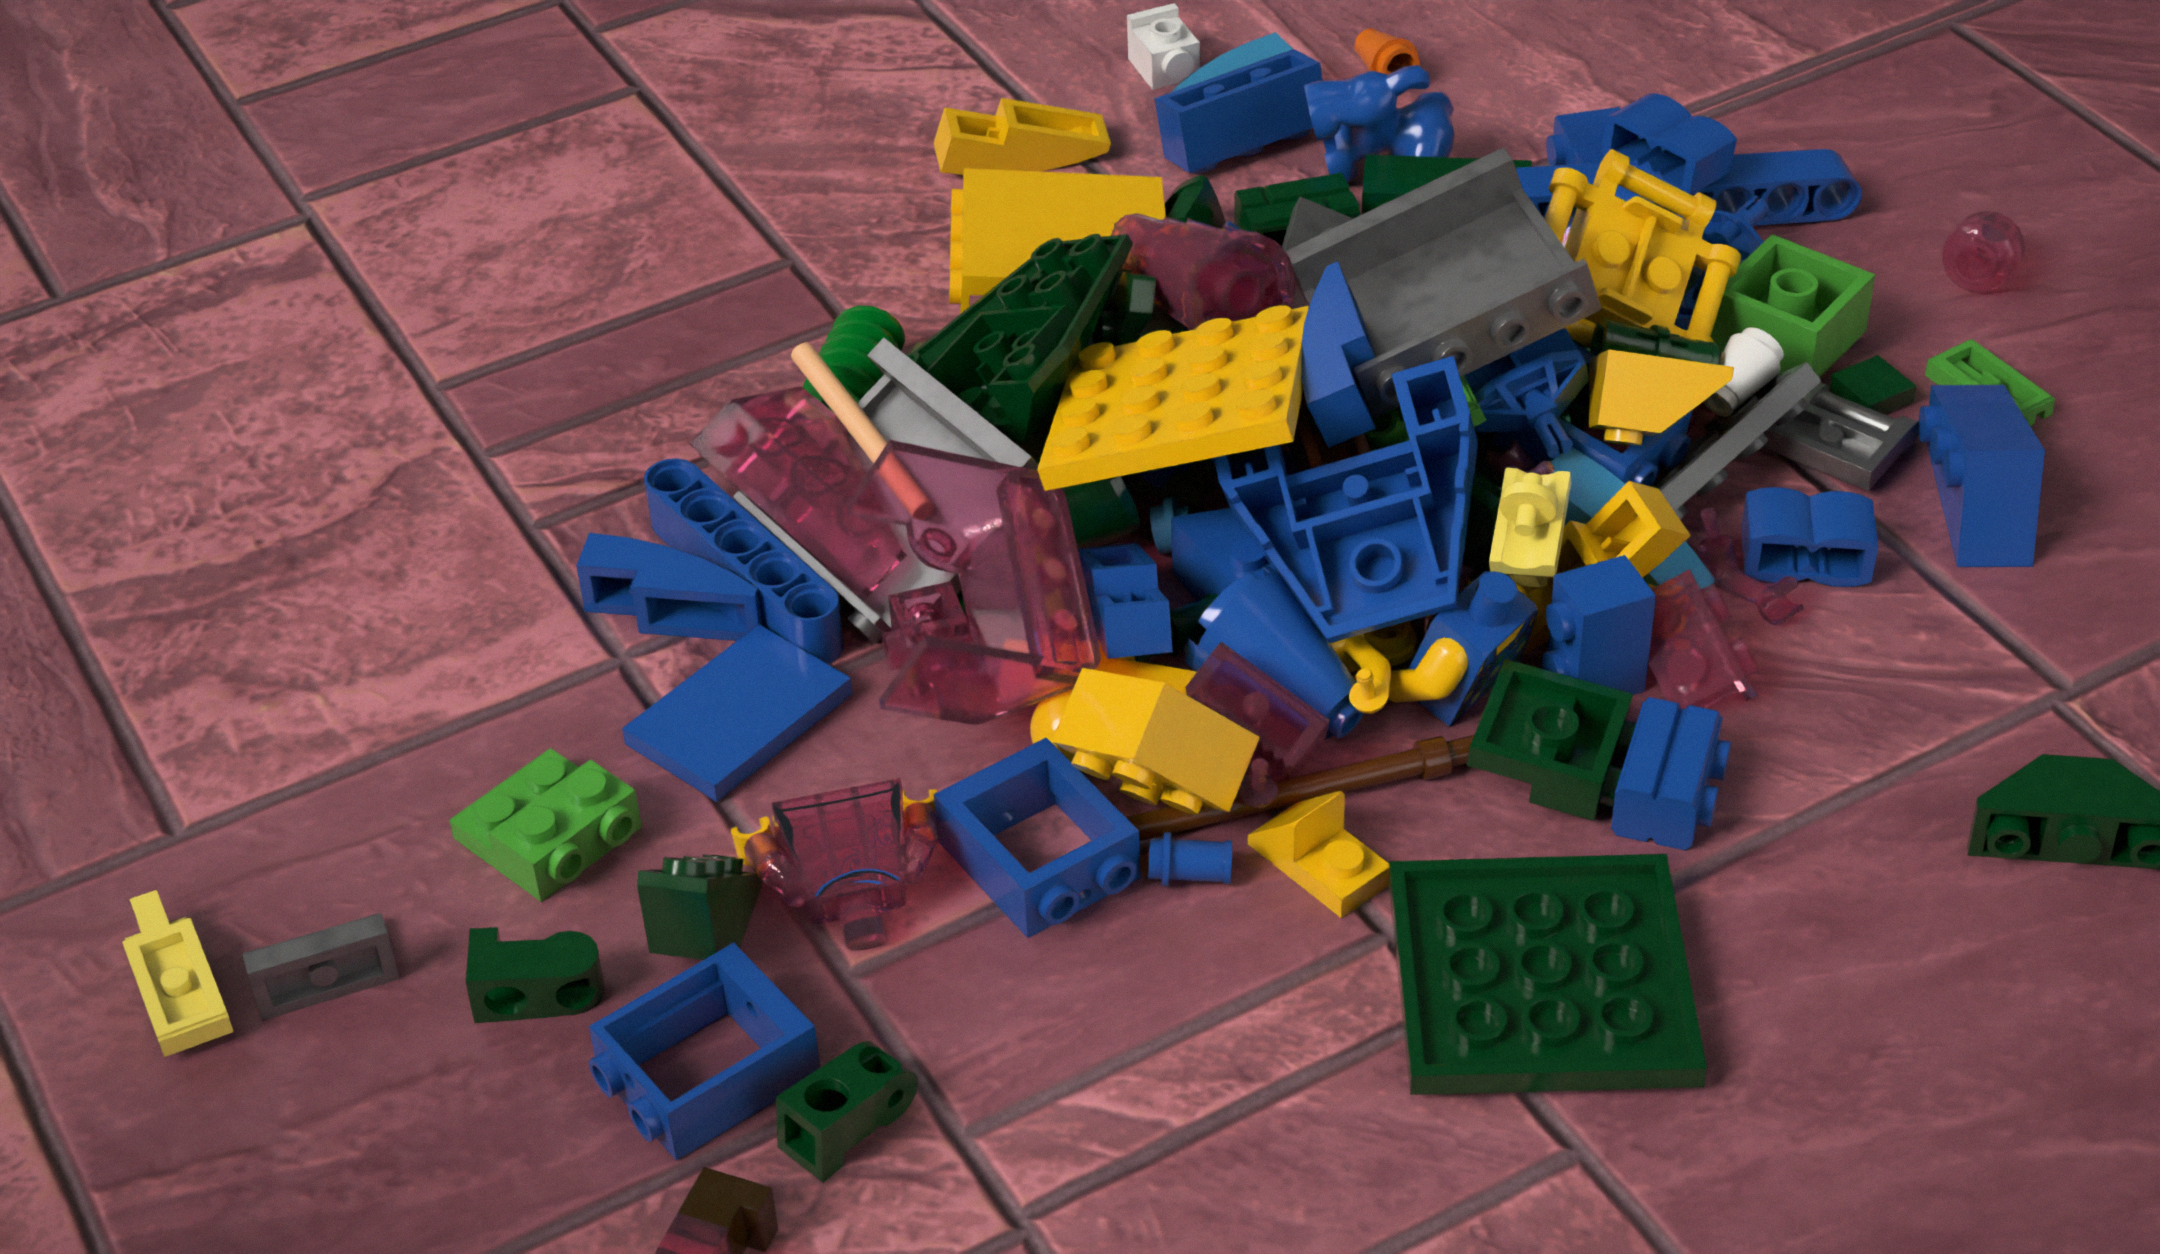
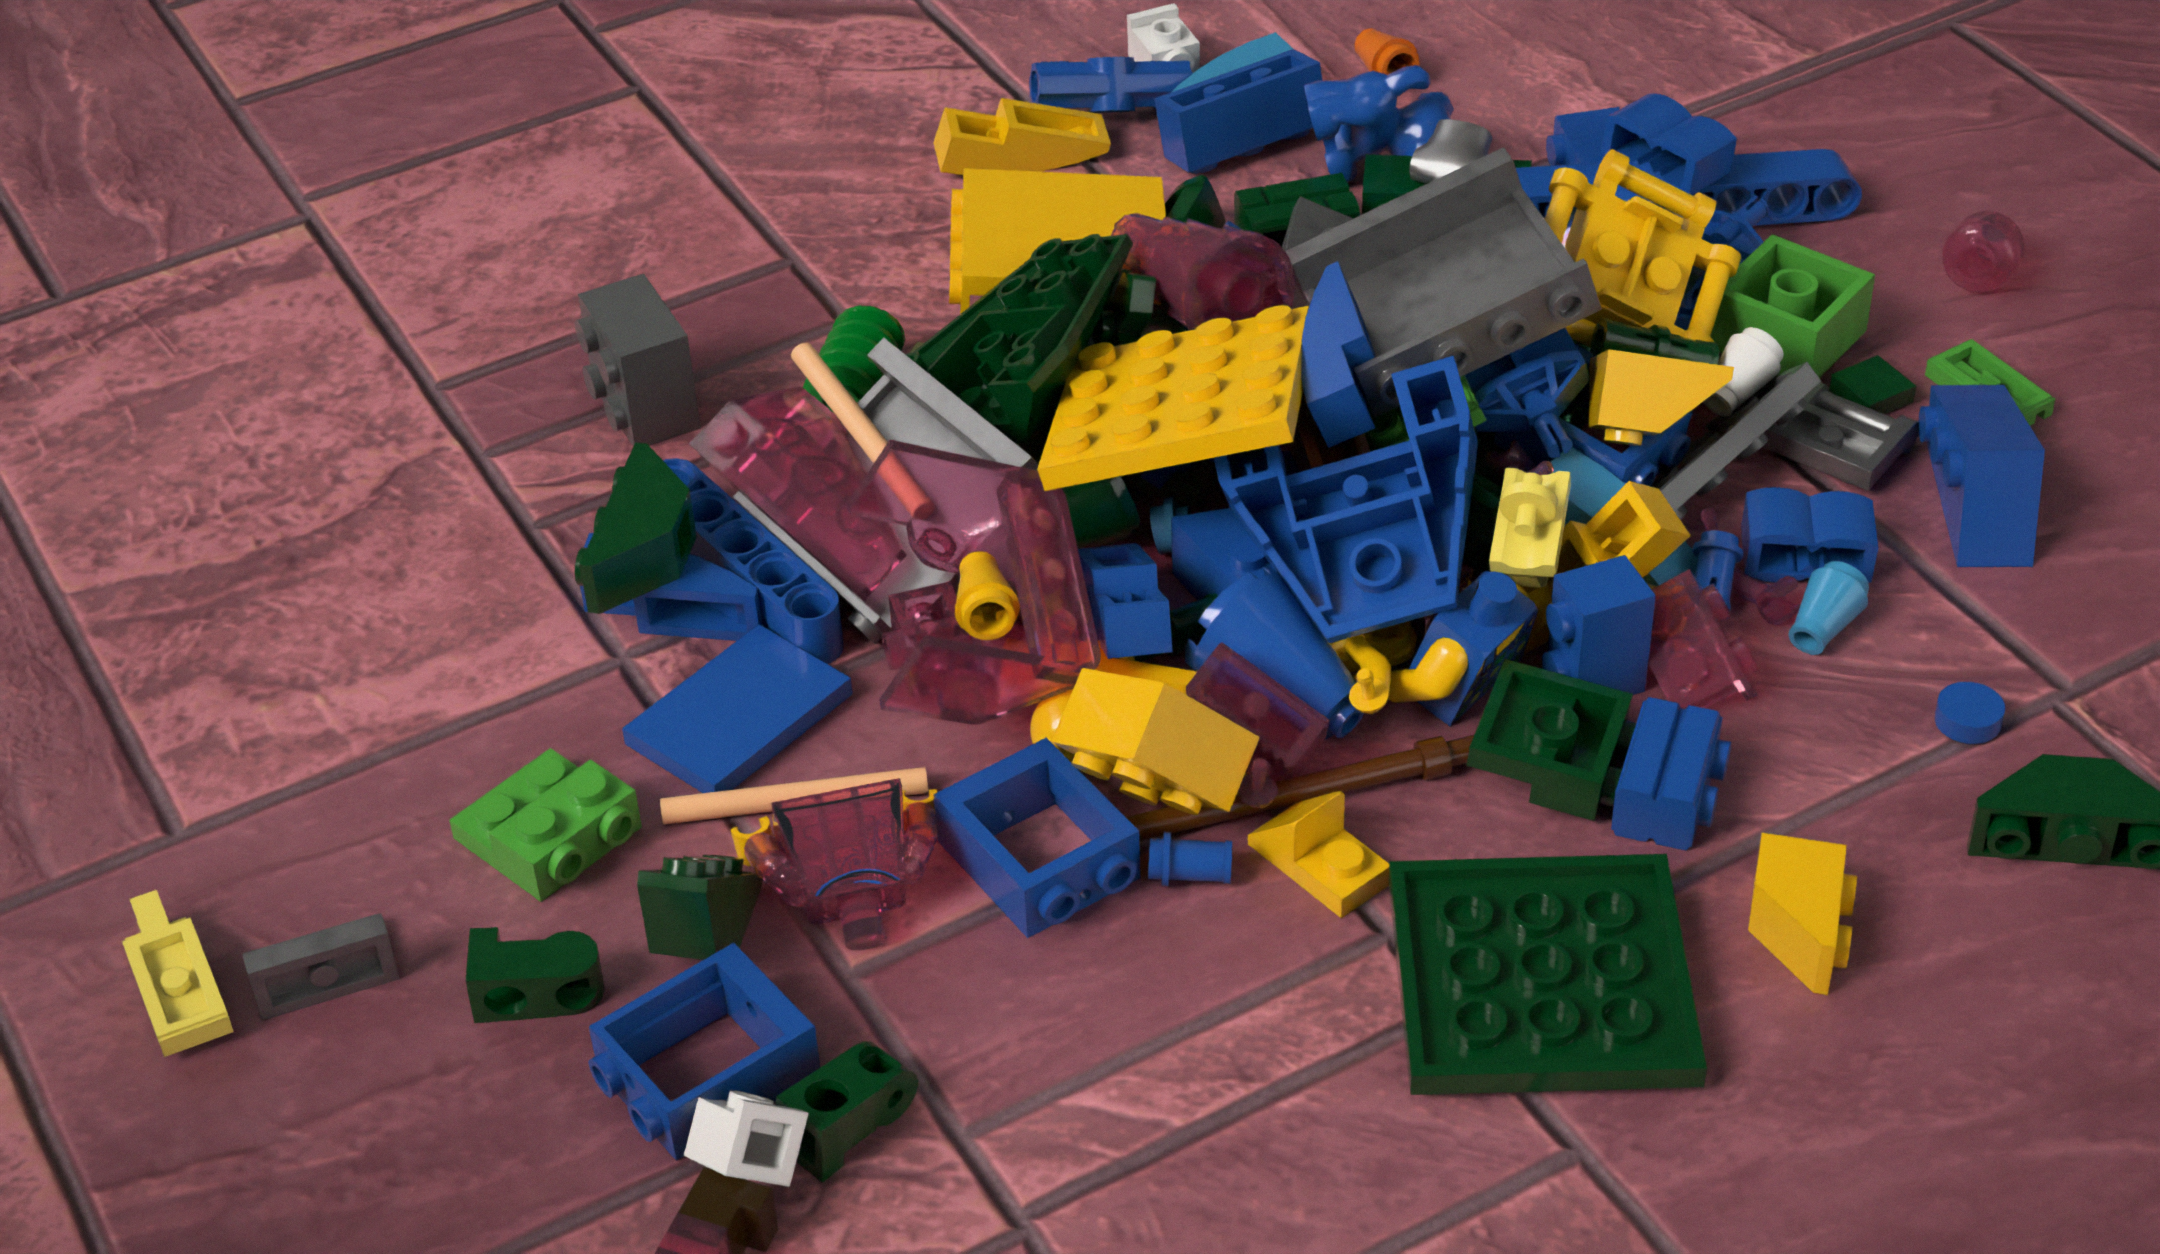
none -> dark grey brick [575,273,701,446]
none -> dark green slope [575,442,697,614]
none -> light nougat bar [660,767,928,825]
none -> white brick [684,1090,809,1187]
none -> yellow cone [955,551,1020,640]
none -> blue piece [1029,57,1193,113]
none -> flat silver piece [1410,119,1492,184]
none -> blue pin [1692,530,1744,616]
none -> yellow slope [1748,833,1857,995]
none -> dark azure cone [1788,561,1869,655]
none -> blue tile [1934,682,2005,744]

